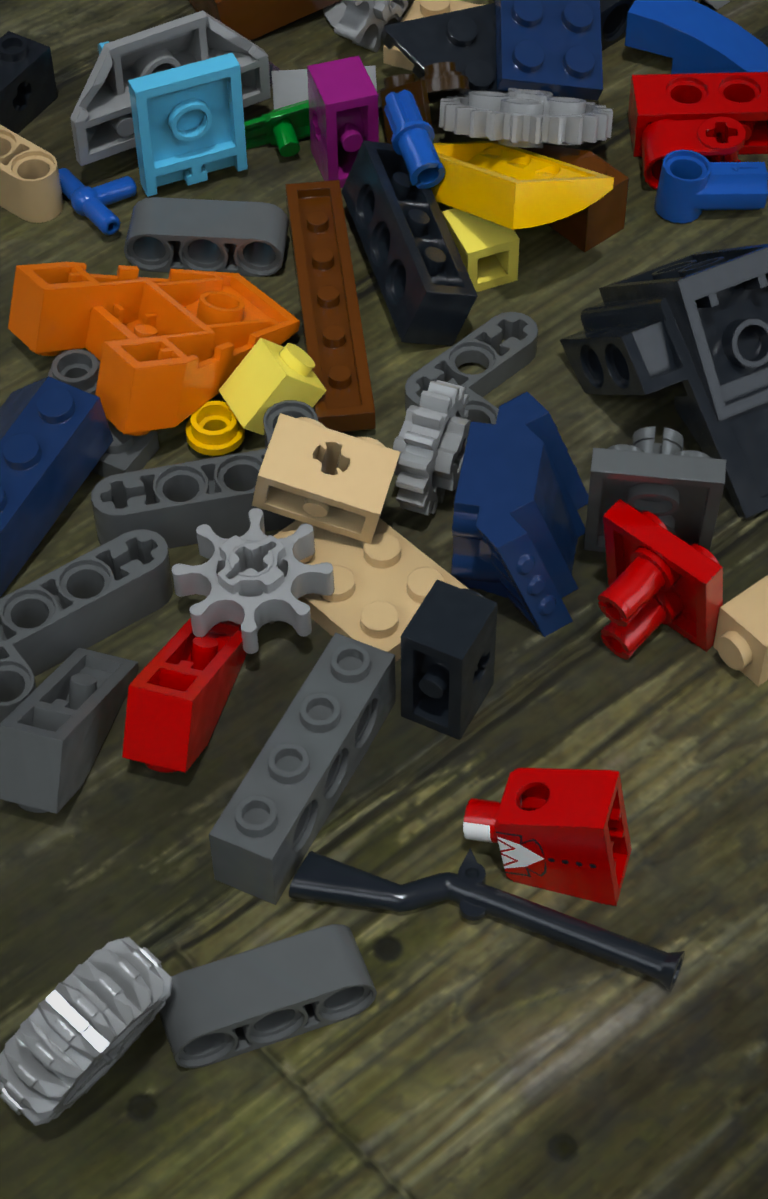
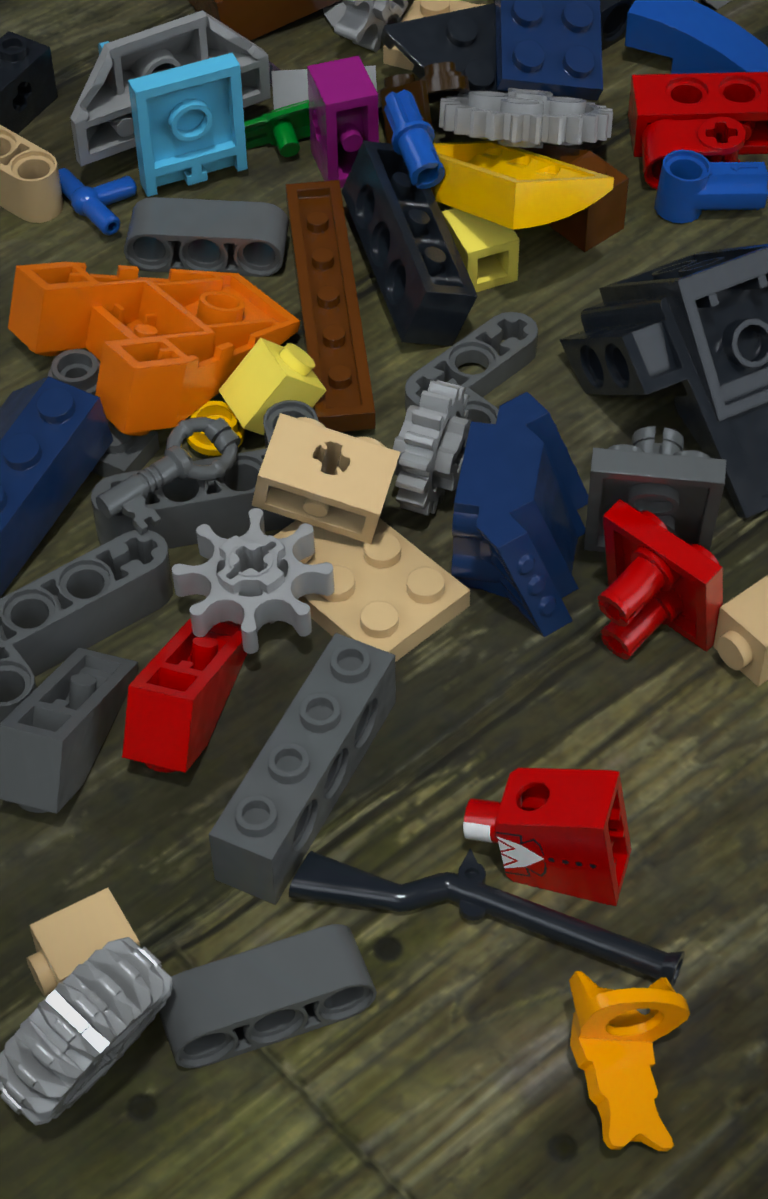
black brick [401,579,498,740] -> none
none -> tan brick [26,887,140,997]
none -> dark grey piece [96,417,241,535]
none -> light orange hair [569,971,690,1152]

